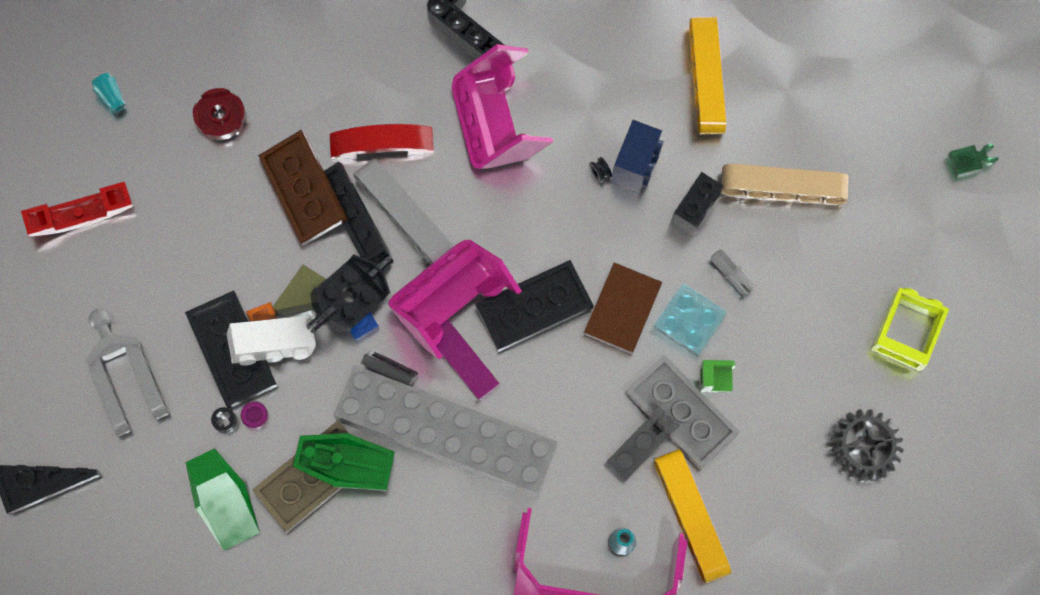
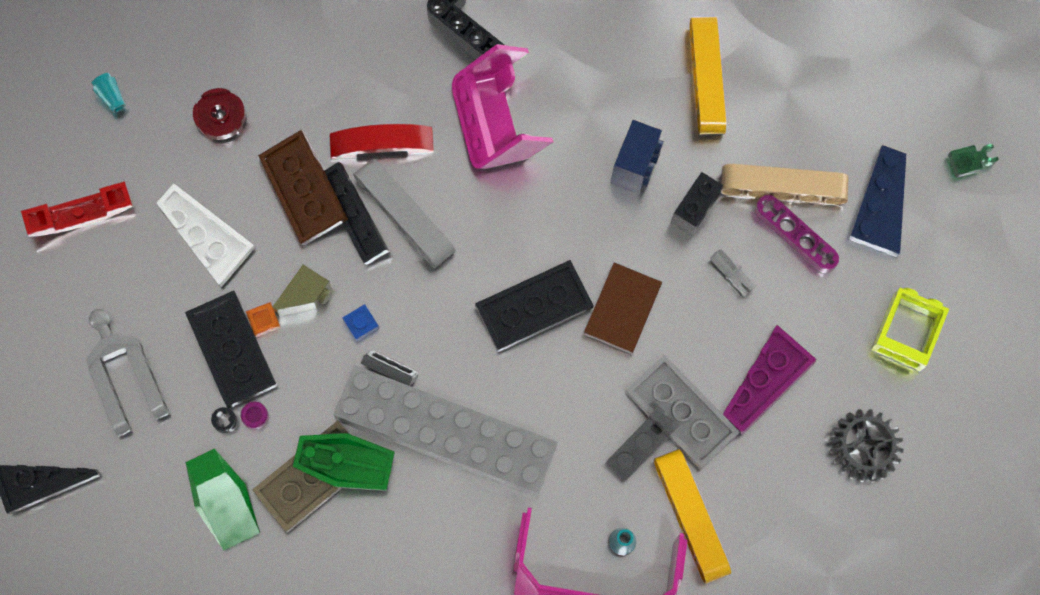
white brick [227,316,316,365] -> none
black plate [306,254,394,333] -> none
dark pink windscreen [388,240,522,359] -> none
magenta tile [436,319,500,401] -> none
black bush [589,157,612,183] -> none
clear light blue plate [653,283,727,357] -> none
bright green panel [700,360,735,392] -> none
none -> white wing [157,183,255,287]
none -> magenta wing [723,325,817,435]
none -> magenta beam [755,195,839,273]
none -> dark blue wing [849,145,907,257]

